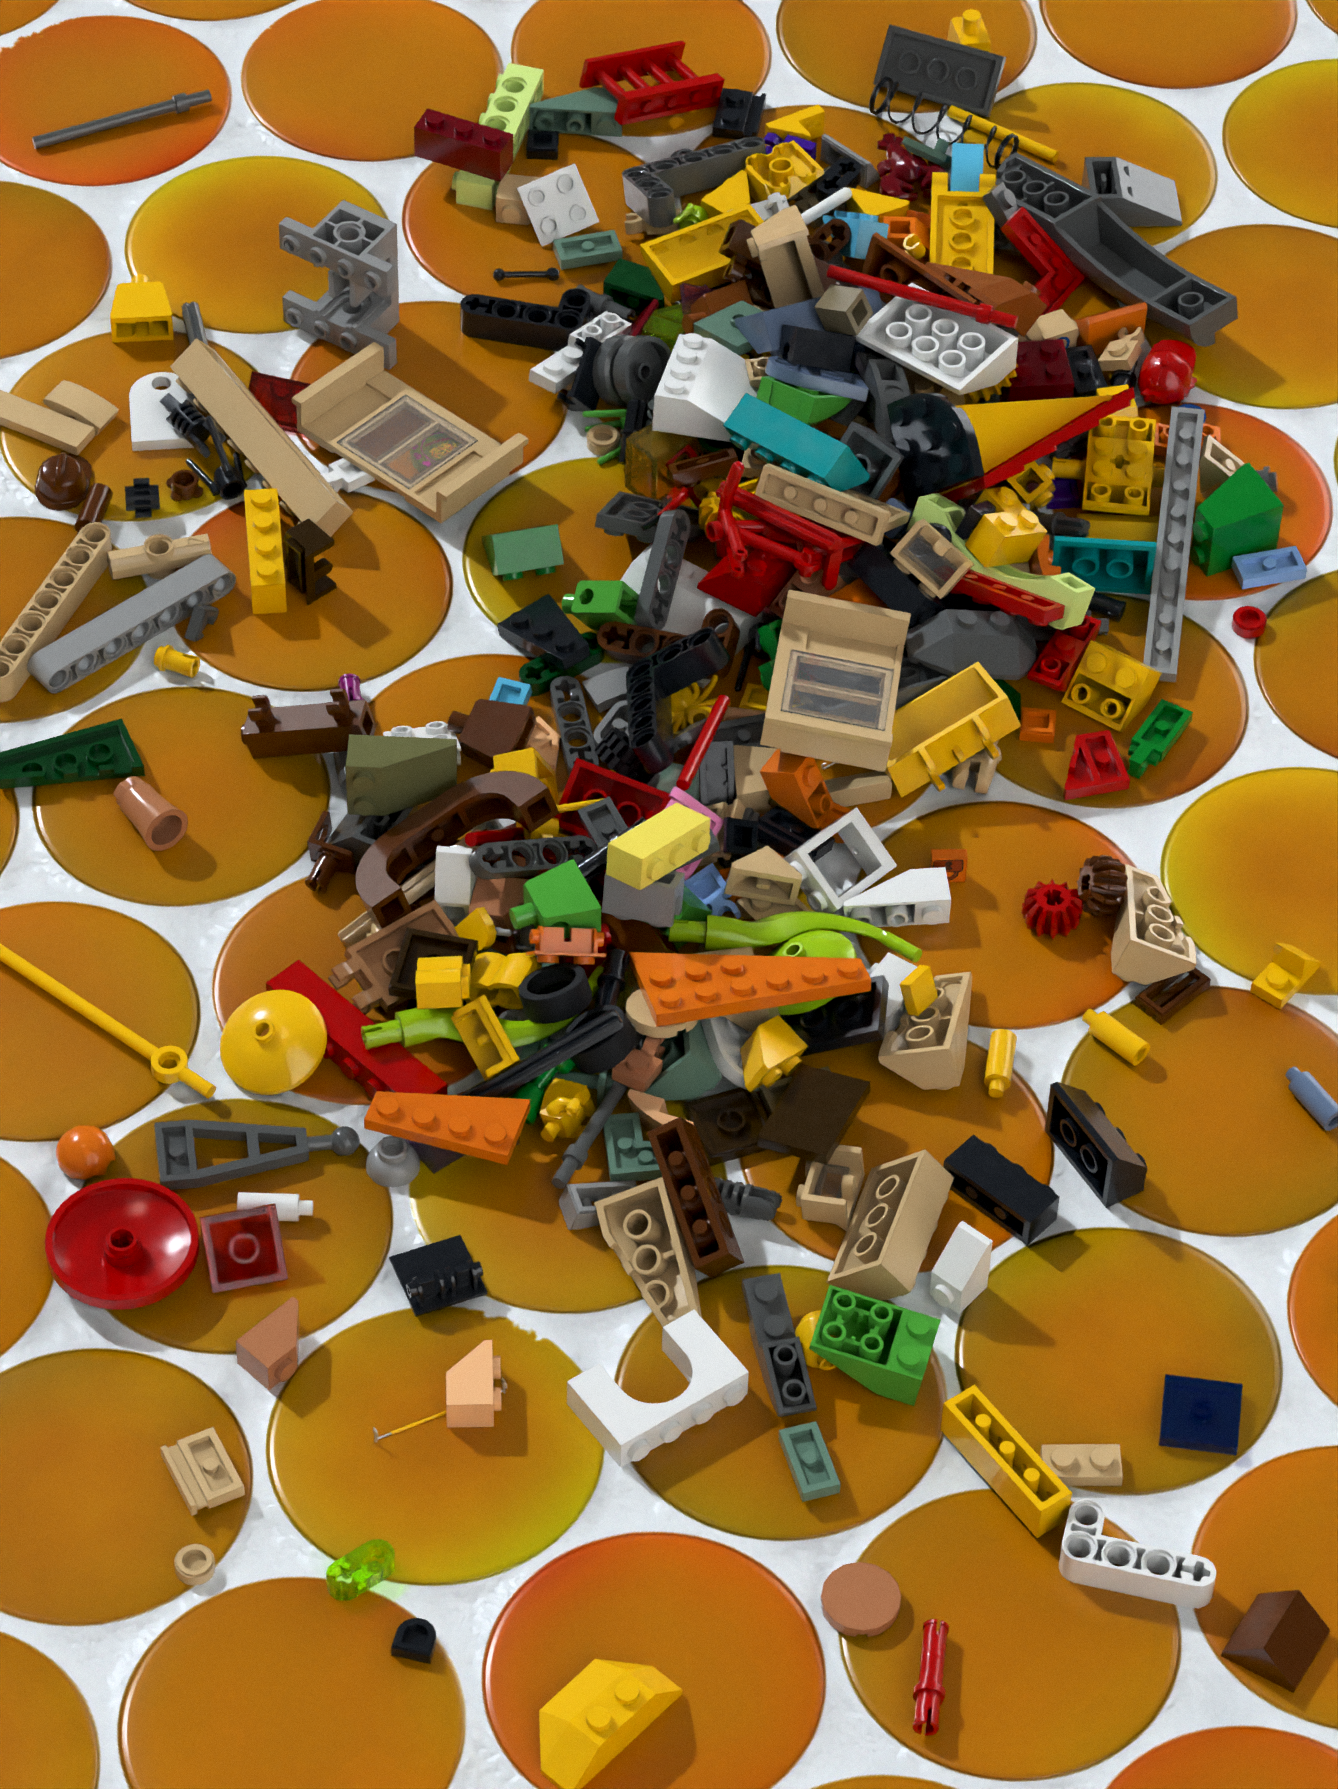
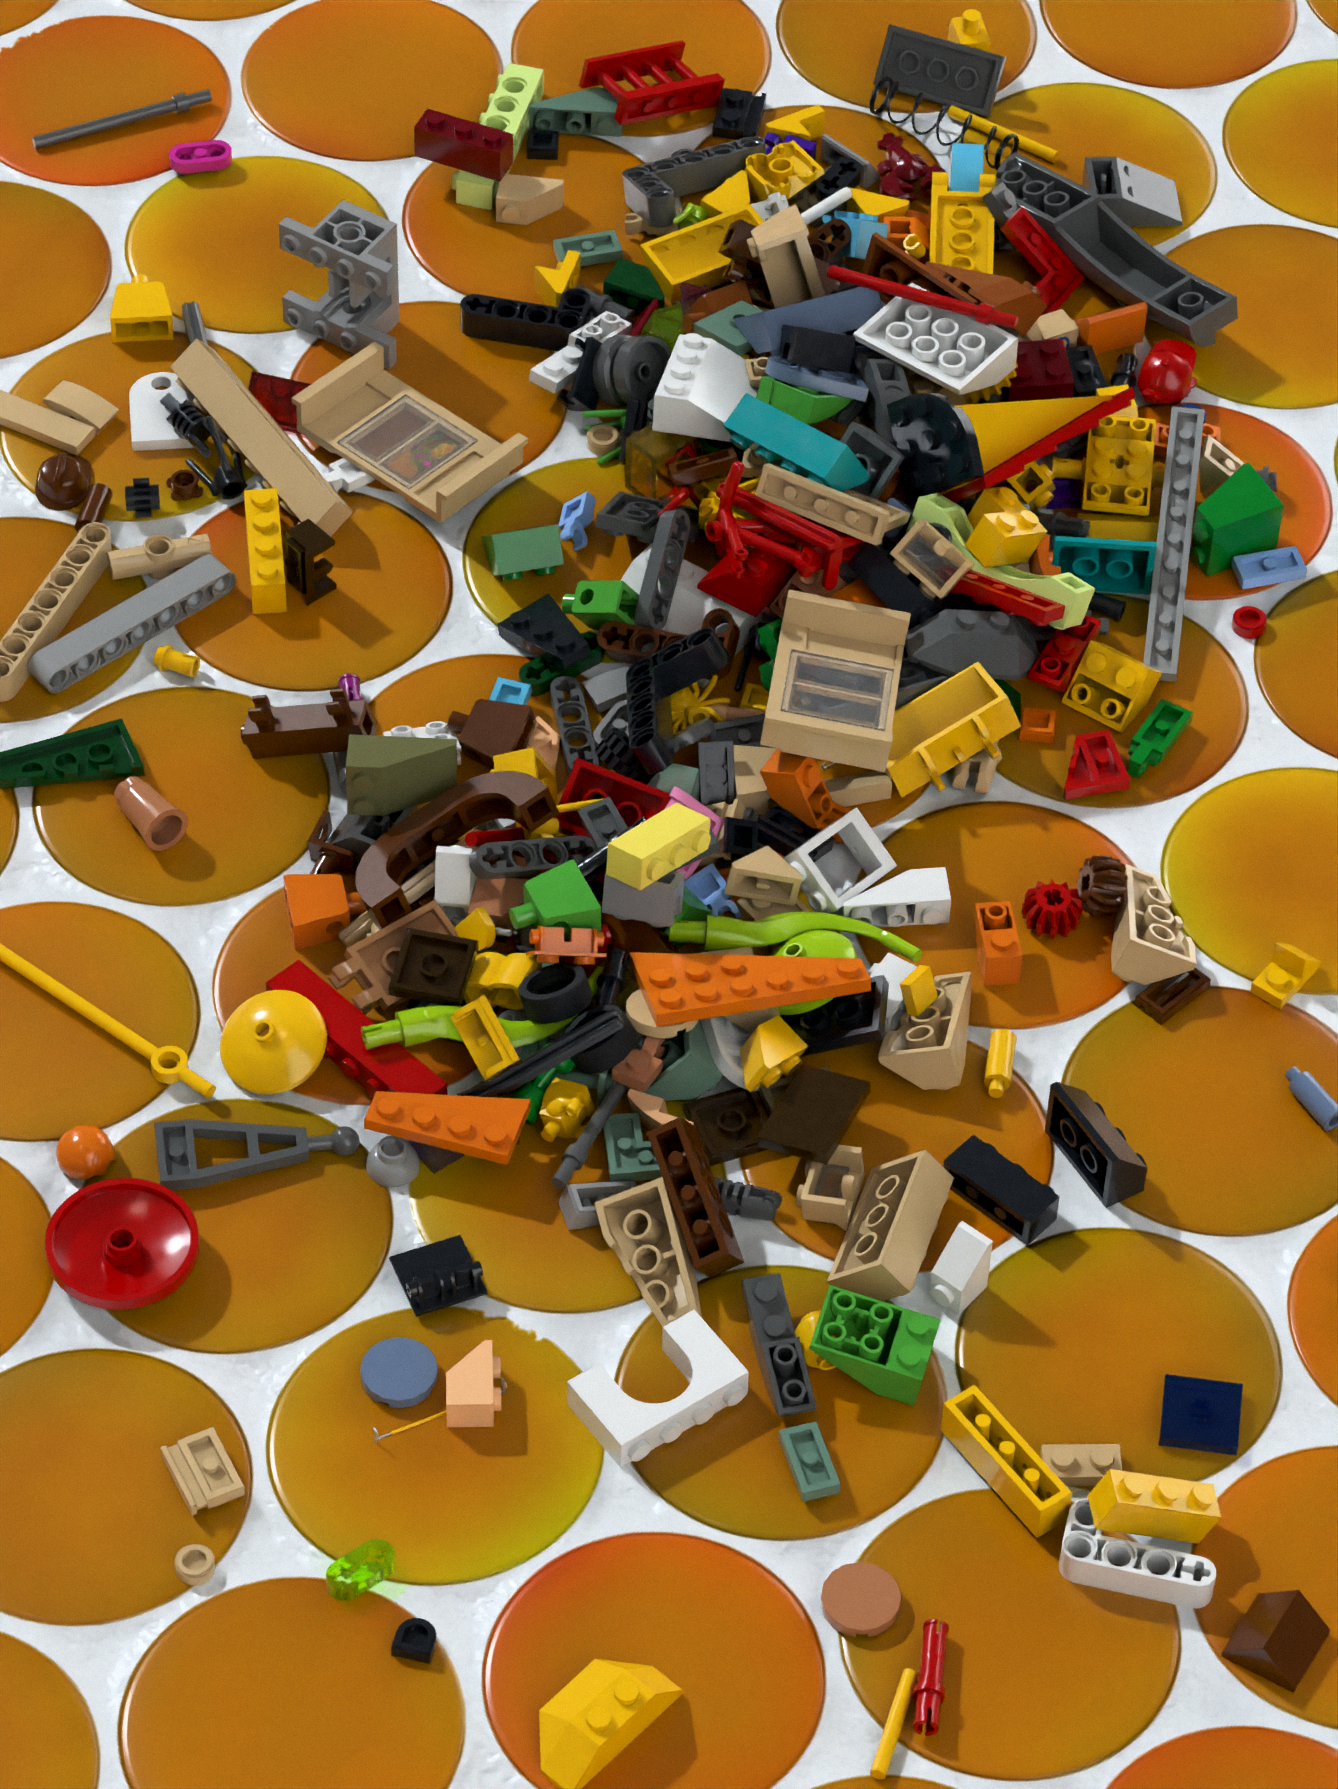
dark grey tile [184,605,219,642] -> none
clear red slope [199,1203,288,1293] -> none
nougat slope [236,1297,300,1390] -> none
white cylinder [237,1192,314,1221] -> none
yellow brick [415,956,471,1009] -> none
black hinge [493,268,559,281] -> none
white hinge [517,163,600,247] -> none
red bar [676,695,731,791] -> none
dark tan brick [814,284,873,336] -> none
sand green piece [902,136,951,168] -> none
orange tile [930,849,968,882] -> none
black tile [955,500,996,540] -> none
yellow cylinder [1082,1009,1150,1066] -> none
tan plate [1098,327,1145,371] -> none
none -> dark pink plate [169,140,232,174]
none -> orange torso [283,874,367,950]
none -> sand blue tile [360,1337,438,1409]
none -> yellow slope [534,250,581,307]
none -> light blue plate [558,491,596,552]
none -> yellow bar [870,1669,919,1780]
none -> orange slope [974,901,1023,986]
none -> yellow brick [1088,1469,1221,1544]

